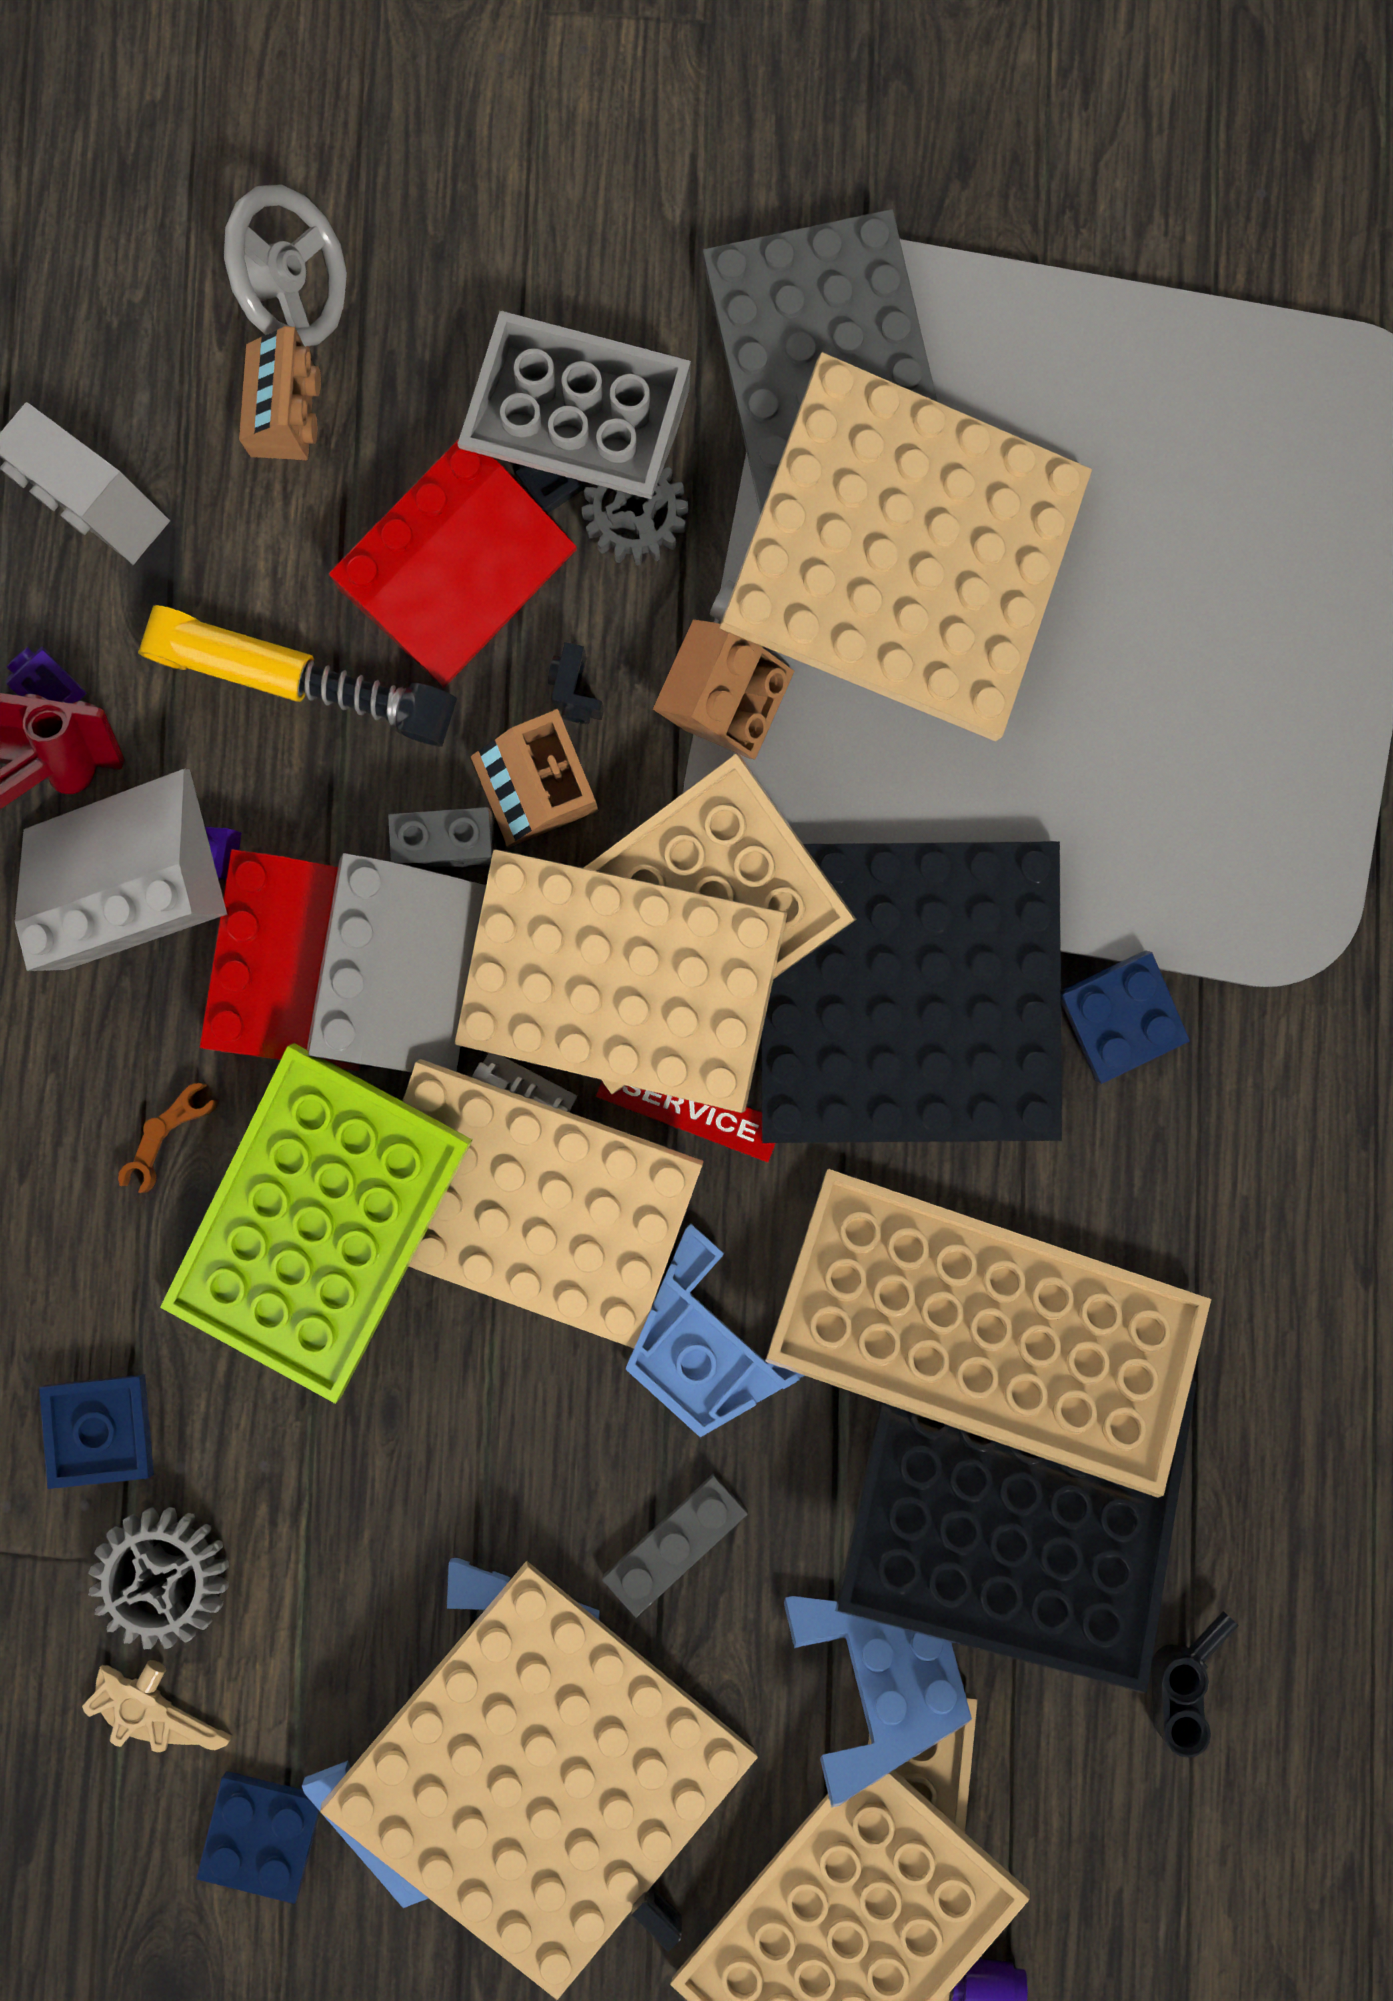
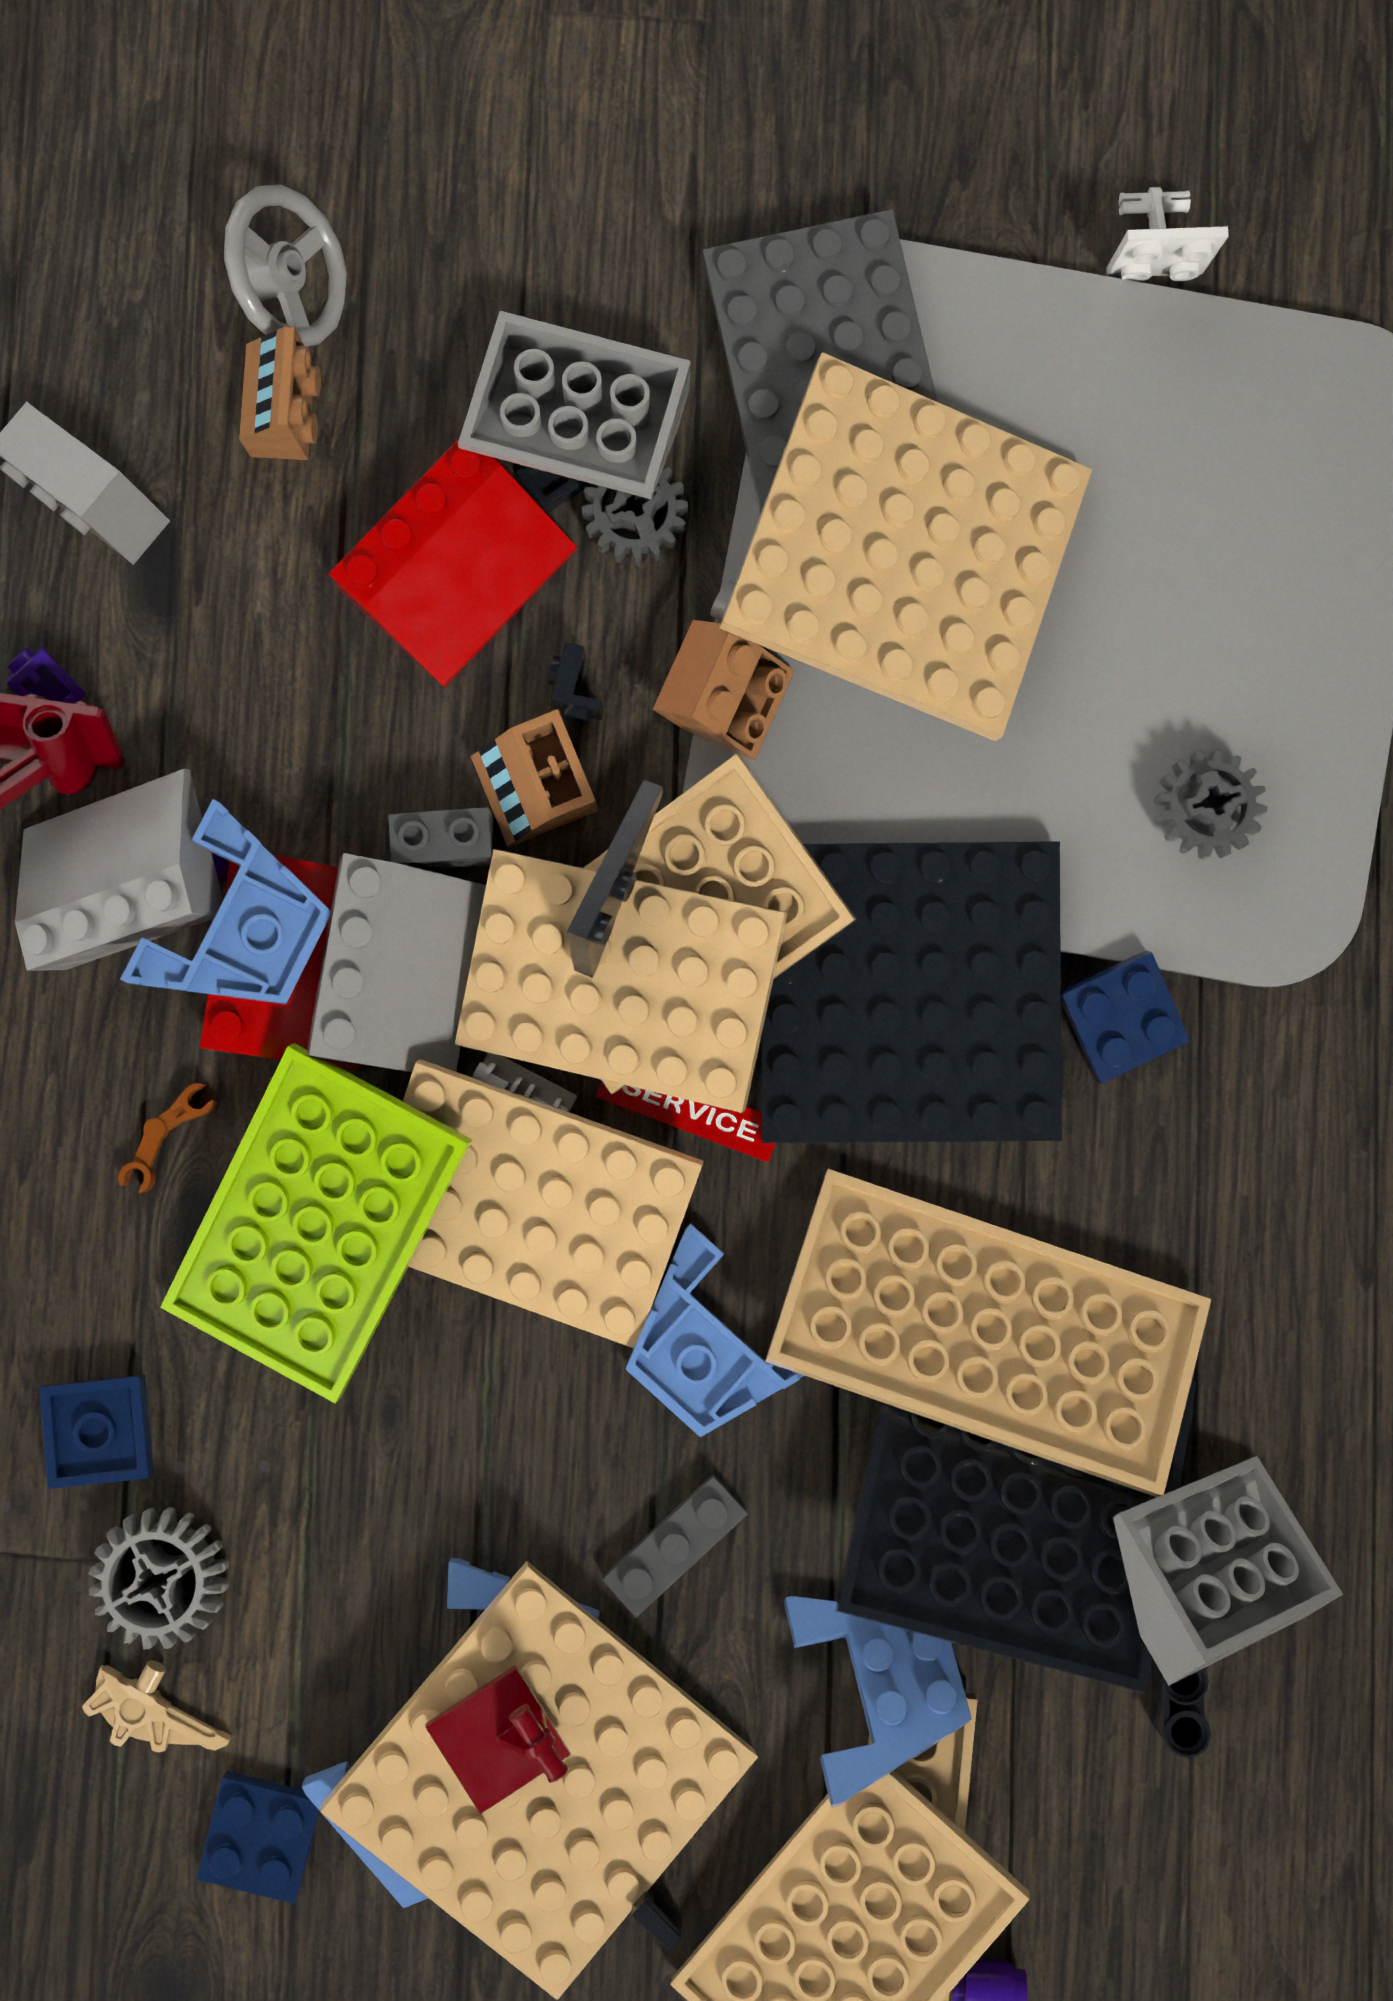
piece [138,605,457,747] -> none
none -> medium blue wing [120,799,332,1004]
none -> dark red plate [425,1665,570,1814]
none -> black wing [567,780,663,978]
none -> white plate [1106,187,1228,282]
none -> light grey slope [1113,1456,1343,1686]
none -> dark grey gear [1154,749,1268,860]

